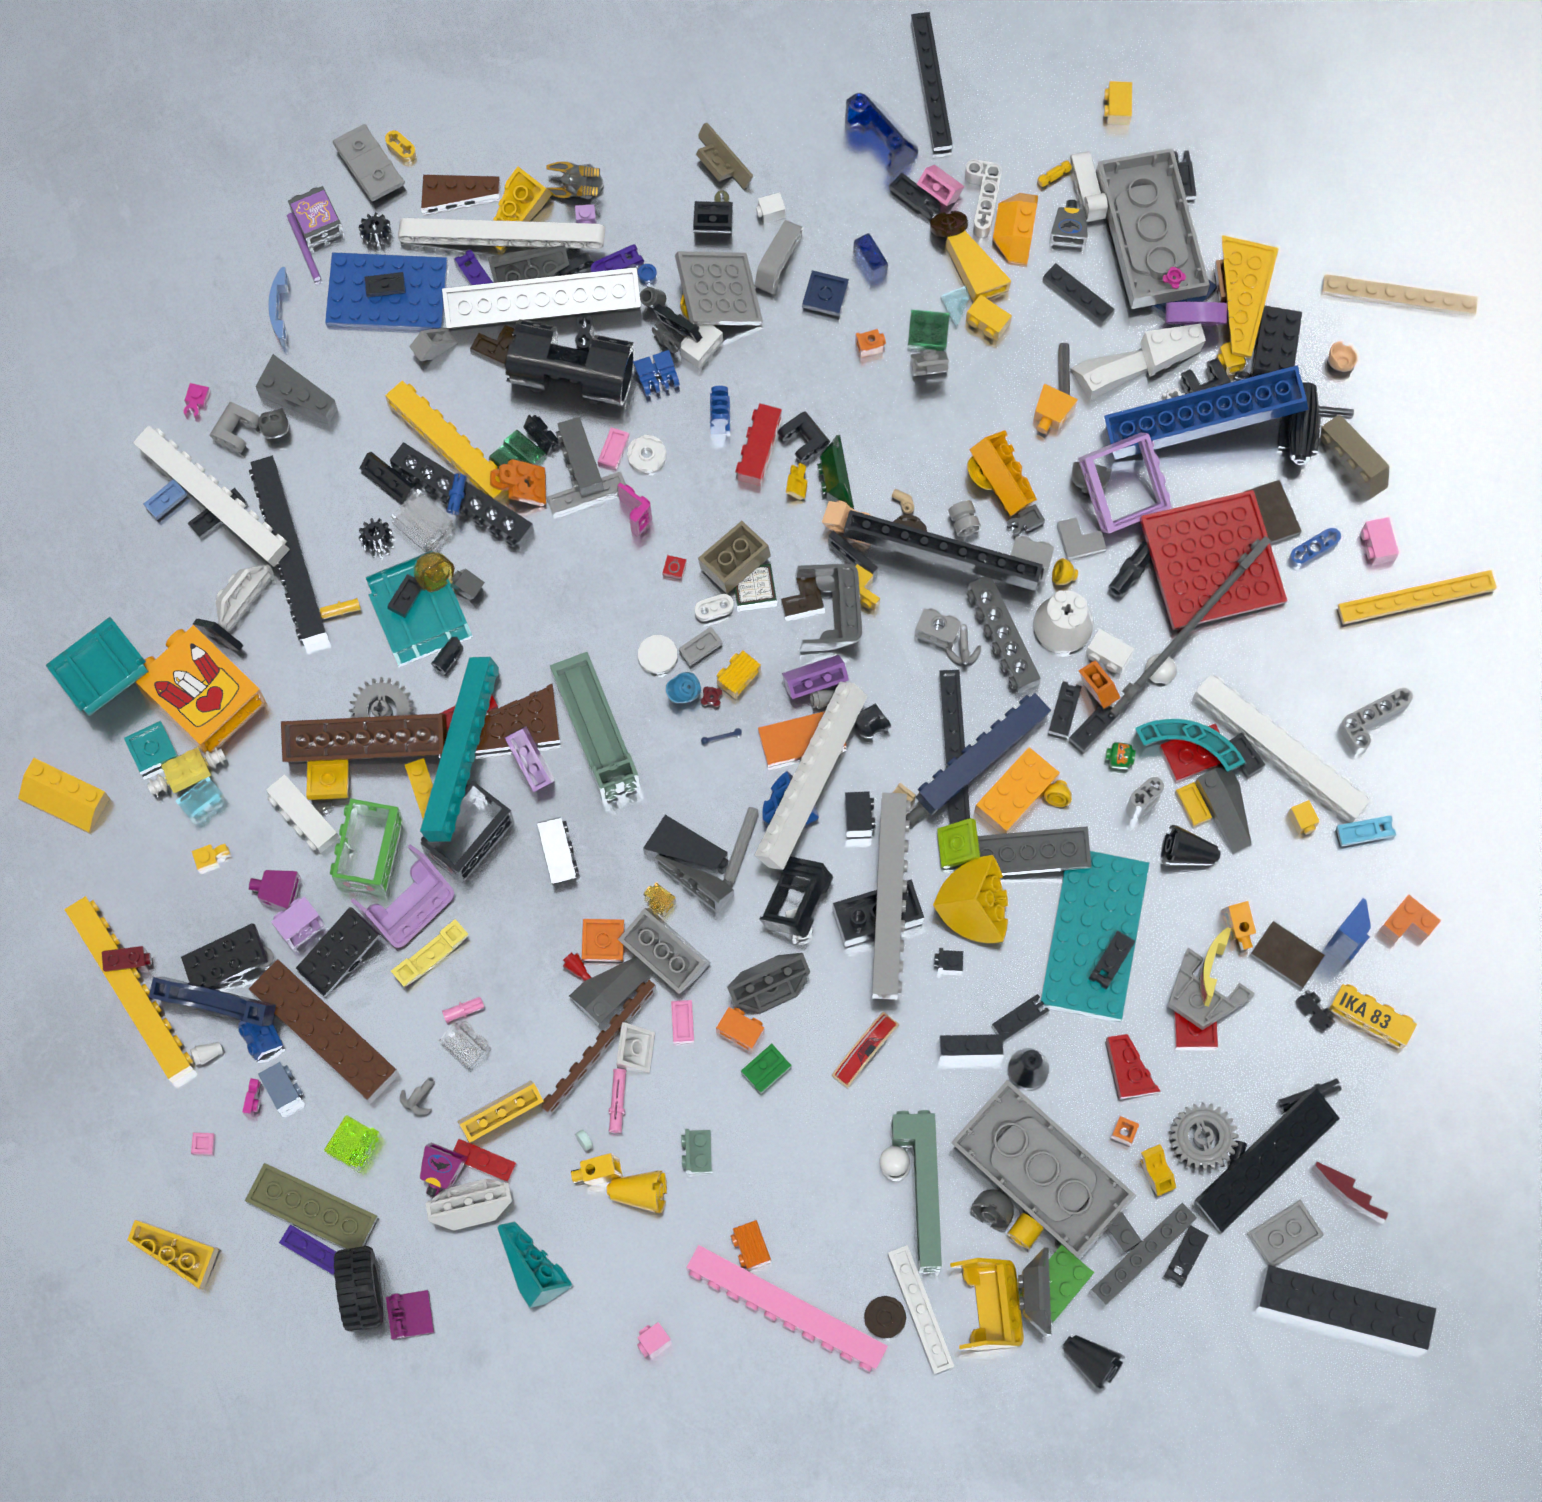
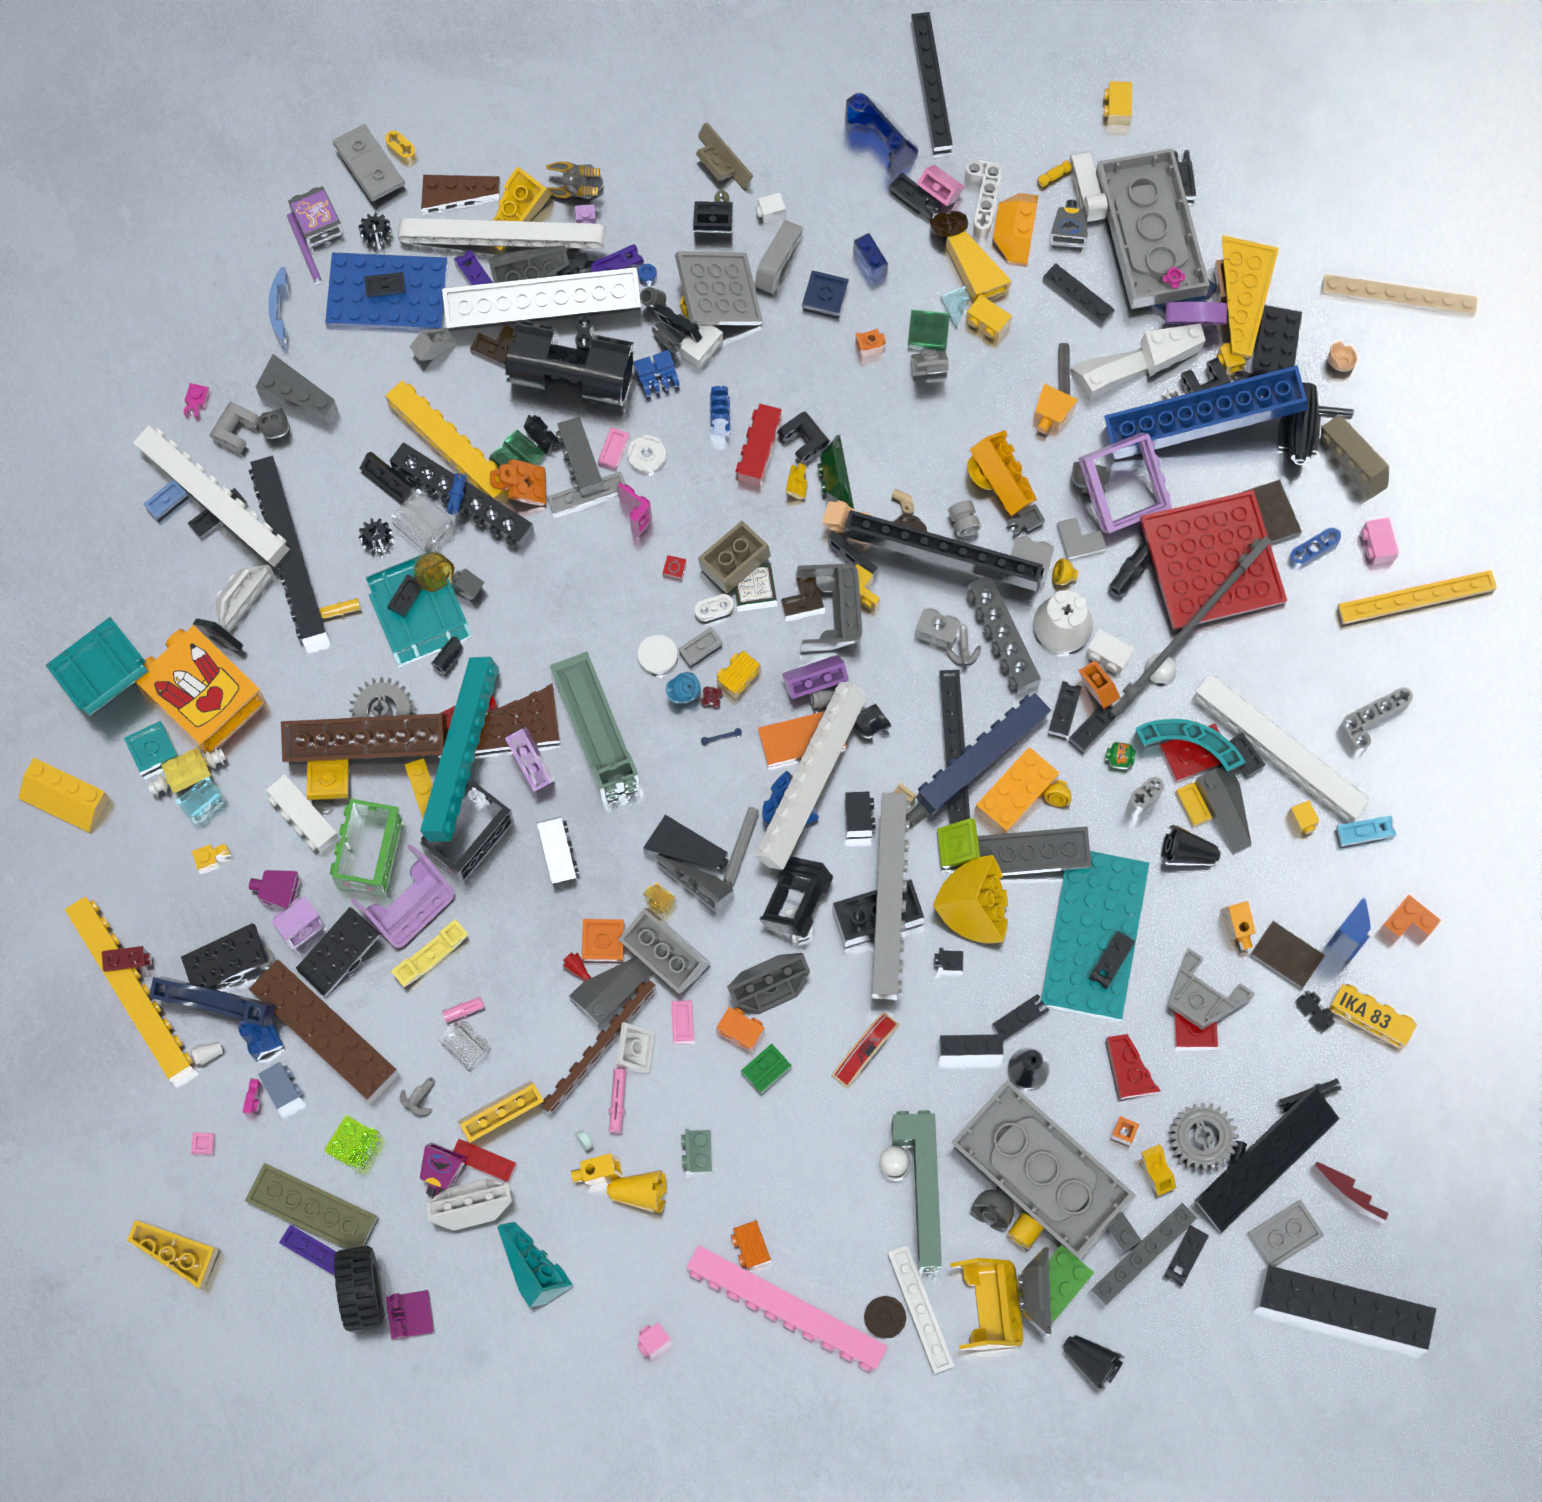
light yellow slope [1200,927,1231,1007] -> none

